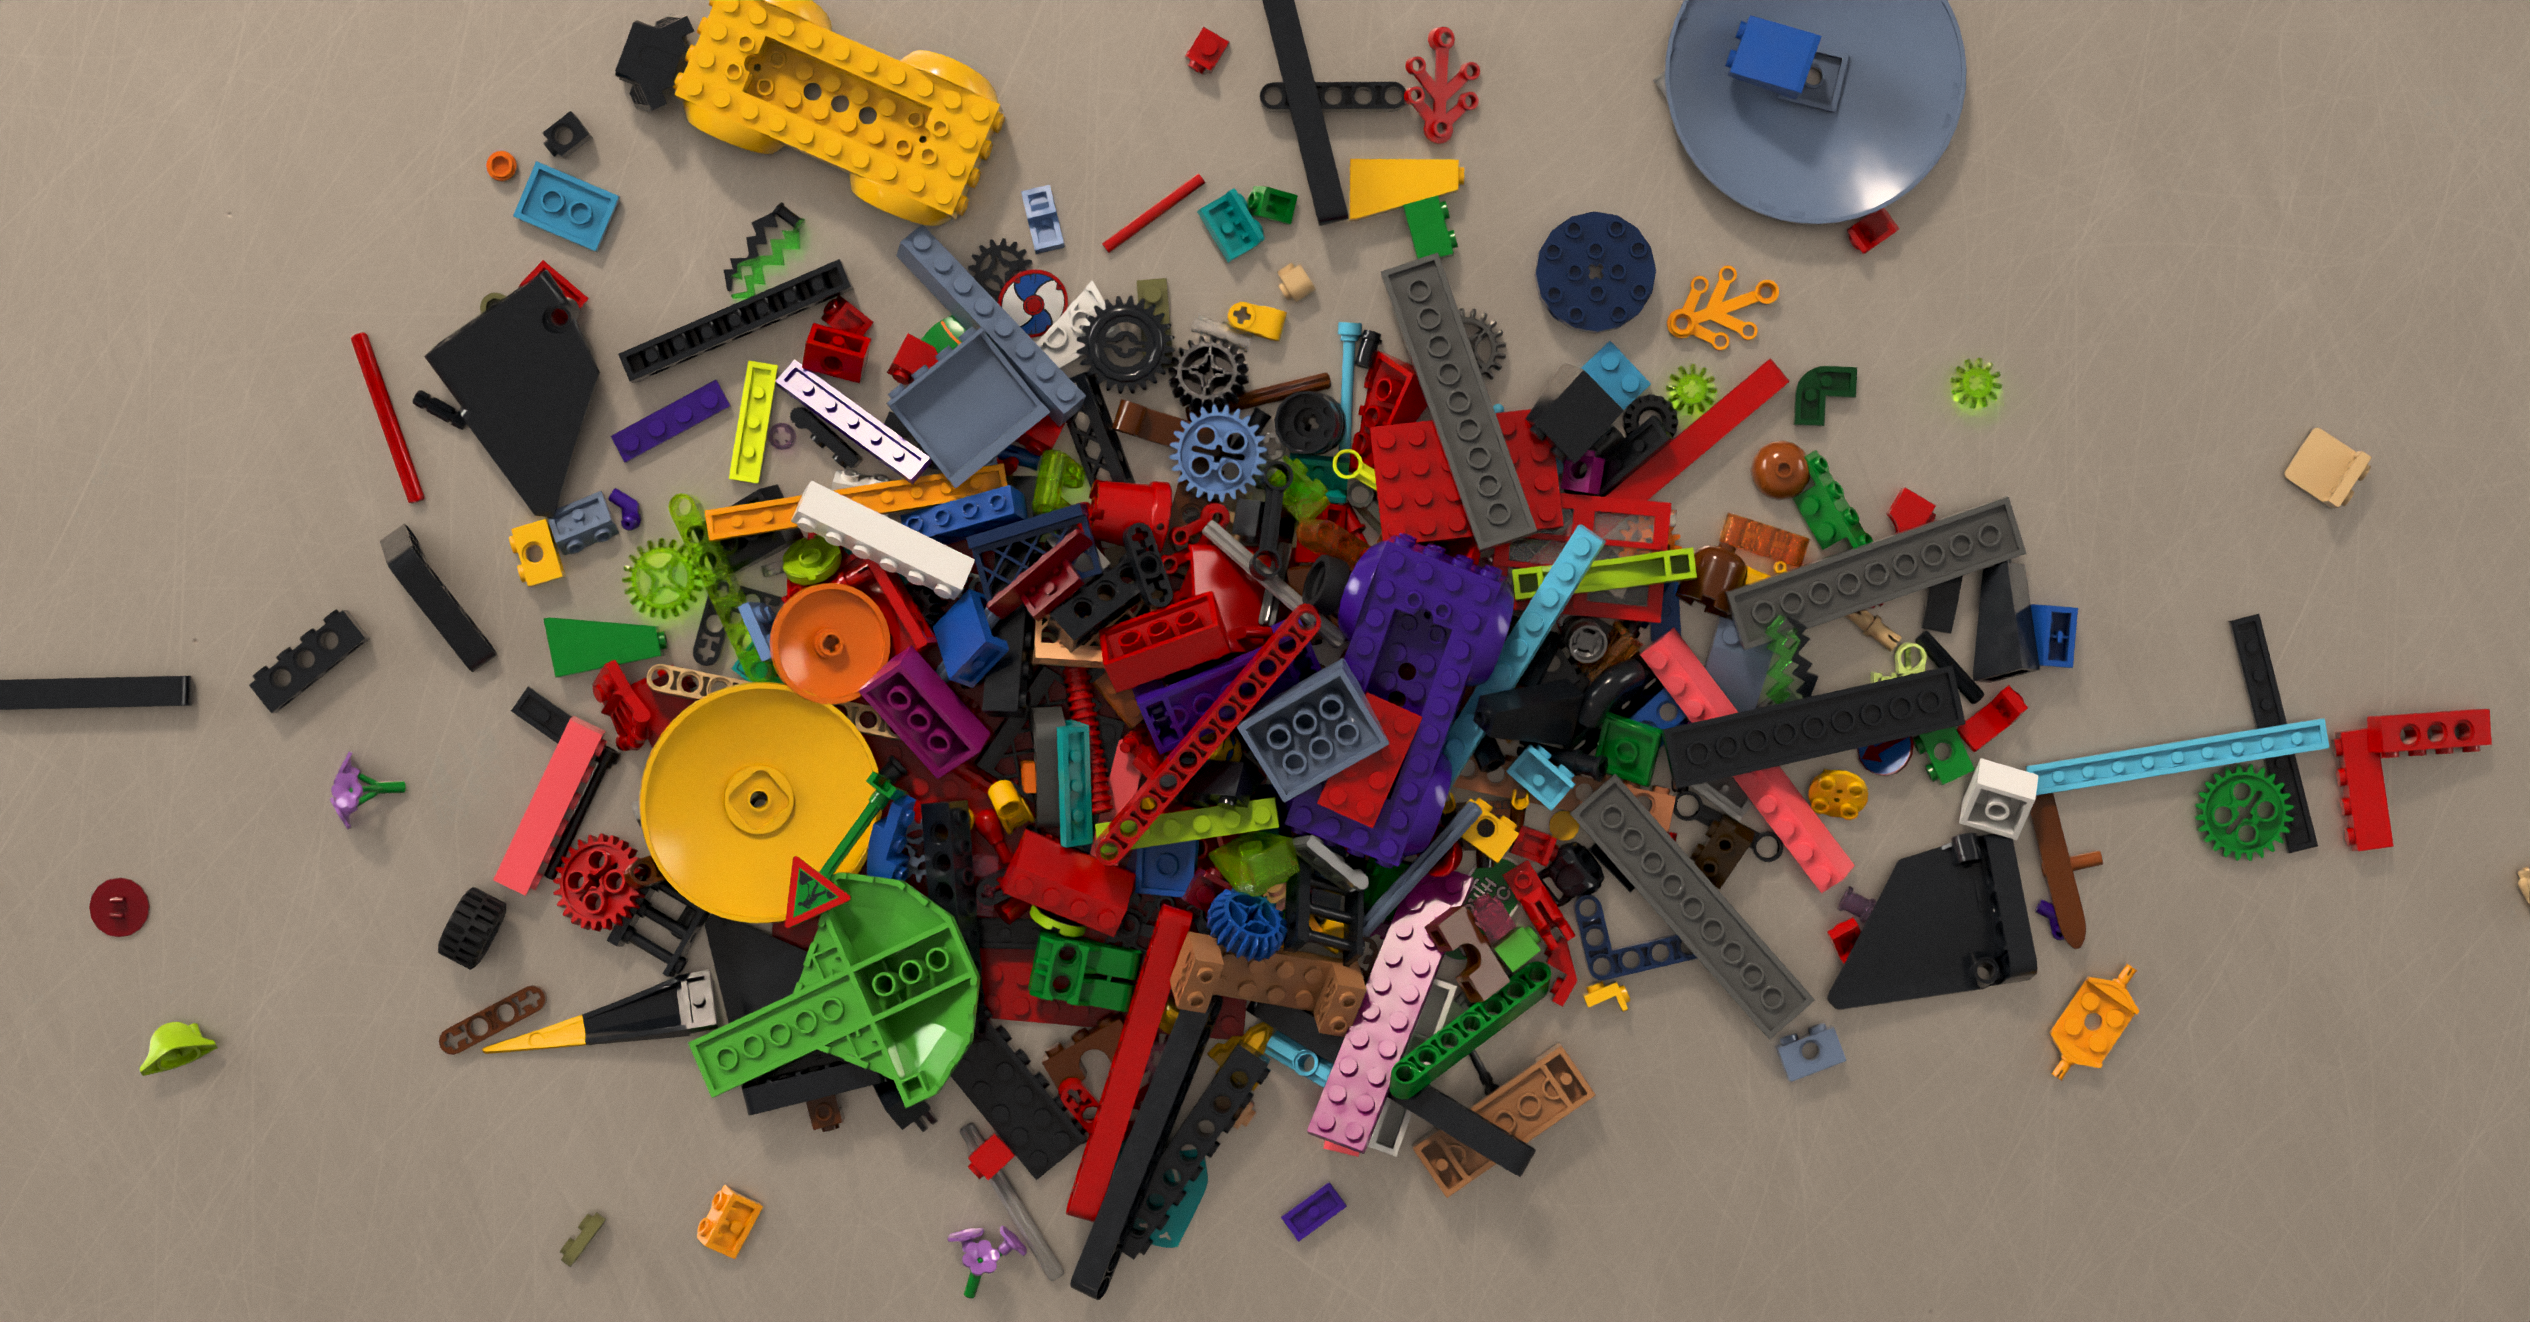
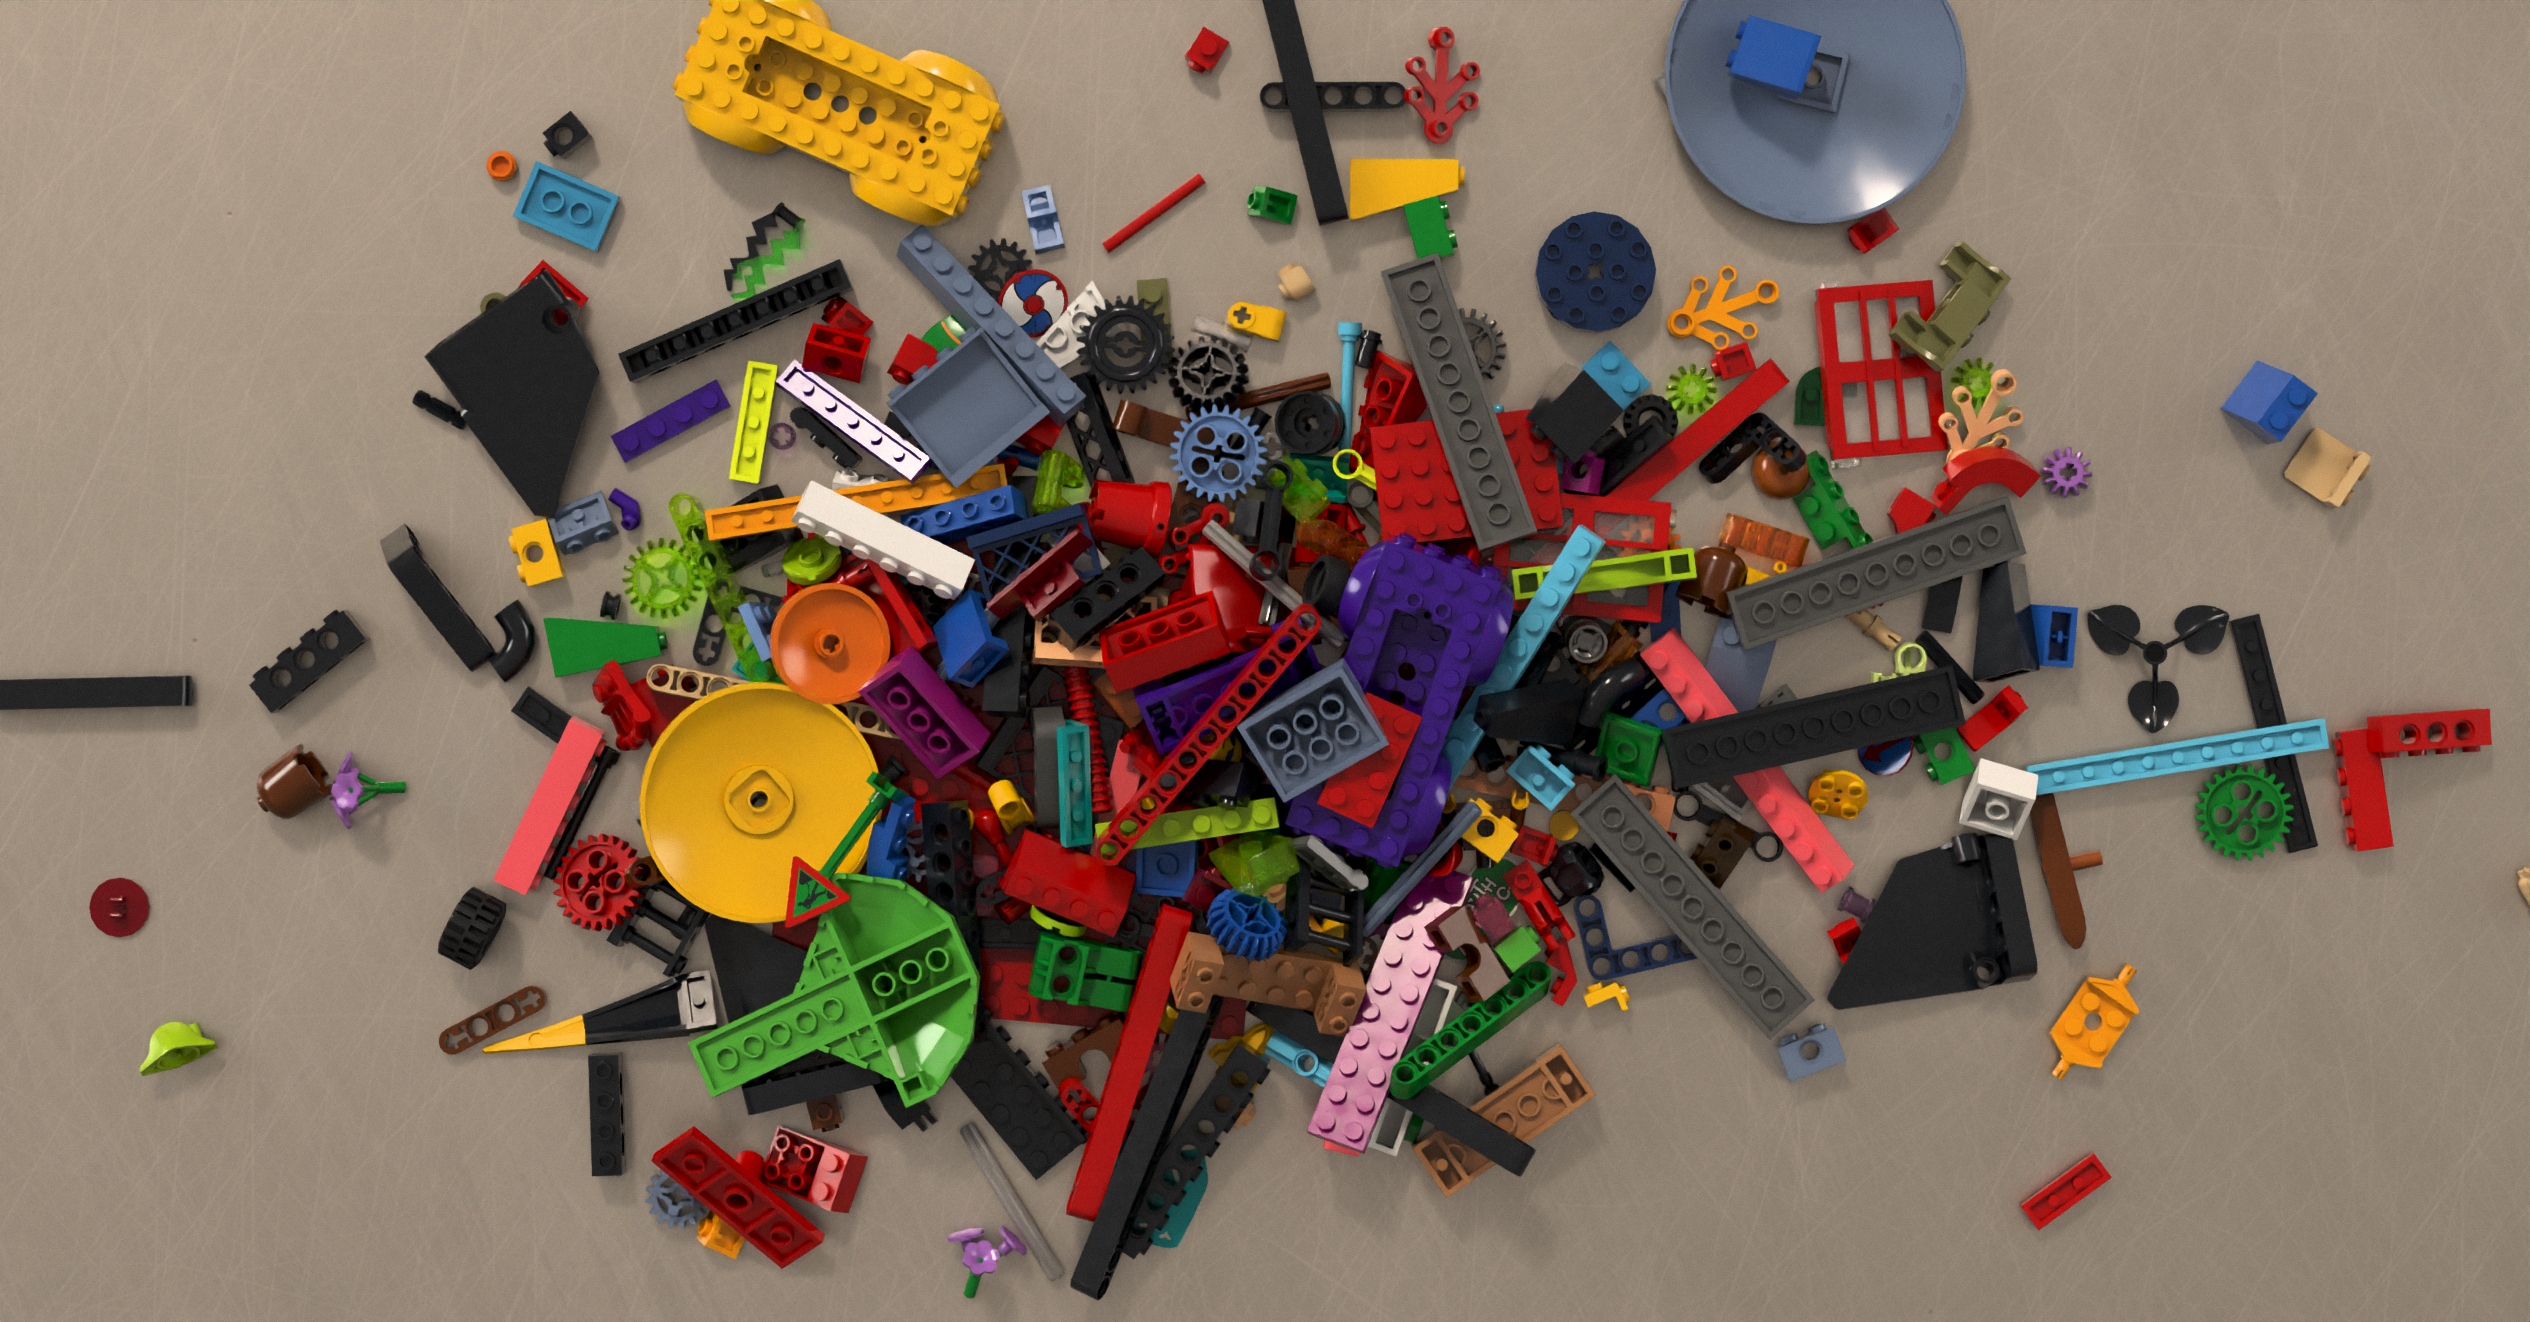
red axle [351,332,424,504] -> none
olive plate [560,1212,606,1267] -> none
black slope [615,14,694,111] -> none
red brick [968,1133,1015,1181] -> none
orange tile [1021,760,1036,794] -> none
black beam [1122,523,1173,609] -> none
teal bracket [1197,188,1265,263] -> none
dark purple plate [1281,1181,1347,1242] -> none
clear neon green piece [1765,615,1818,704] -> none
dark purple arm [2035,899,2065,941] -> none
none -> reddish brown cylinder [256,744,333,819]
none -> black cylinder [488,600,535,683]
none -> black brick [588,1052,626,1176]
none -> black bush [600,591,622,620]
none -> sand blue gear [645,1169,706,1229]
none -> red plate [651,1126,825,1269]
none -> red slope [760,1124,868,1213]
none -> green tile [1403,1113,1424,1143]
none -> black beam [1699,413,1807,484]
none -> red bracket [1709,341,1757,382]
none -> door [1814,280,1948,469]
none -> olive bracket [1888,241,2012,372]
none -> red arch [1930,446,2041,515]
none -> light nougat plant [1938,369,2024,463]
none -> red plate [2020,1152,2112,1230]
none -> medium lavender gear [2040,447,2093,498]
none -> black plant [2088,605,2229,733]
none -> blue slope [2220,361,2318,445]

